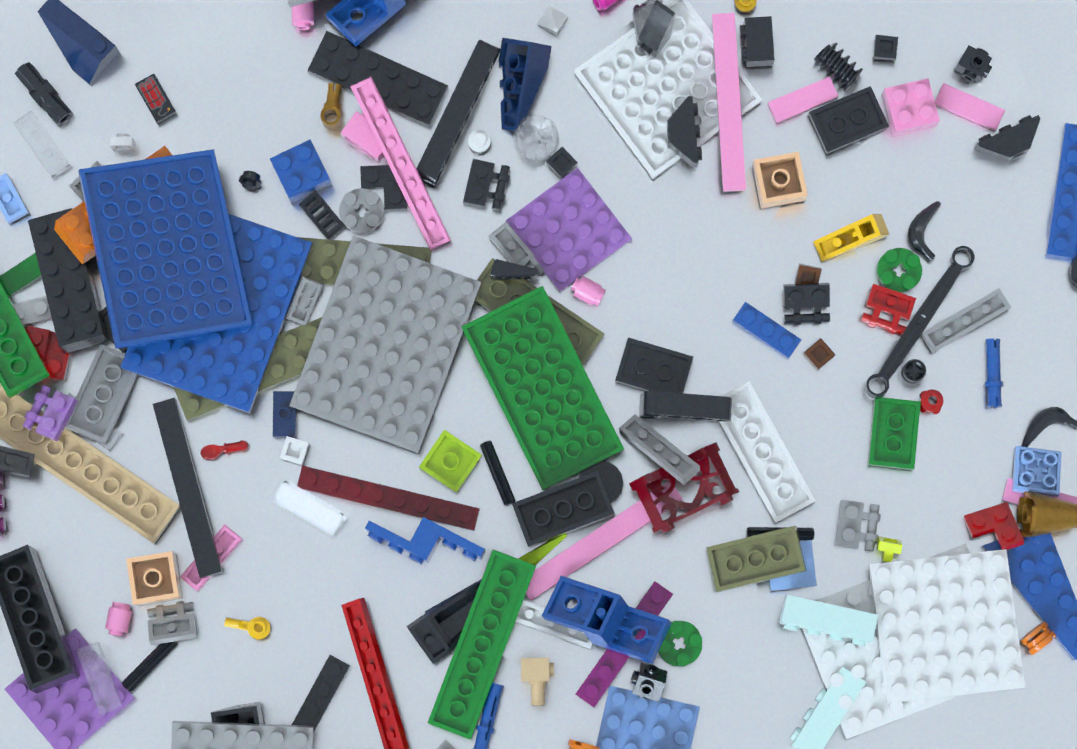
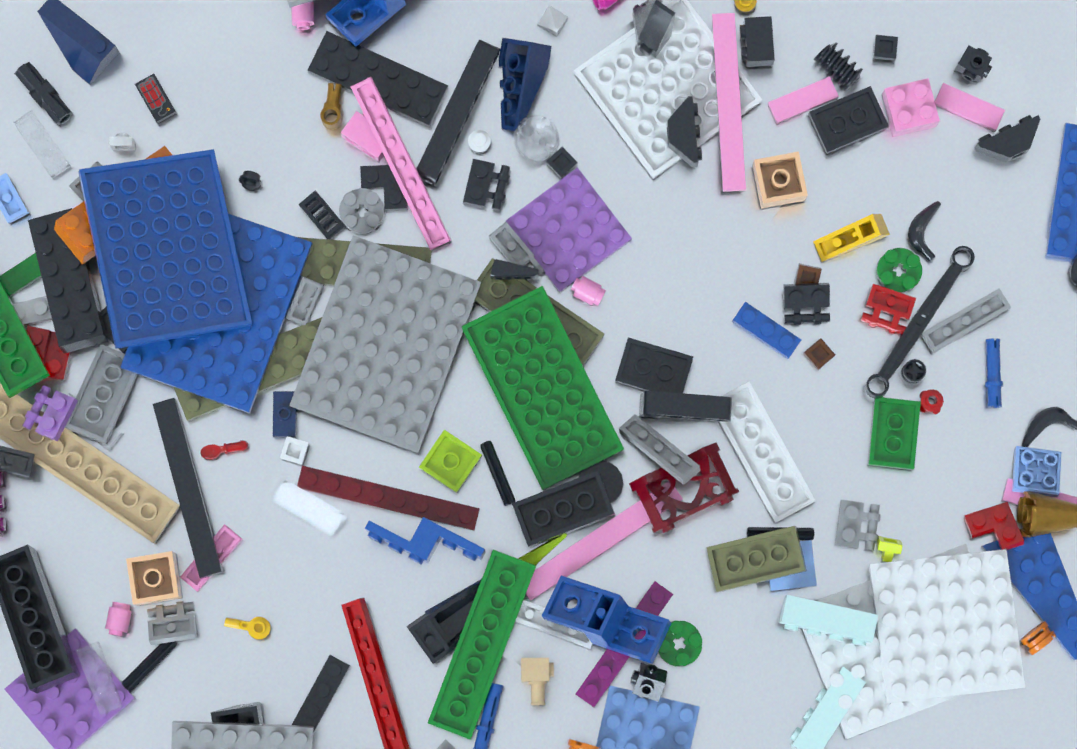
blue brick [270,139,332,204] -> none

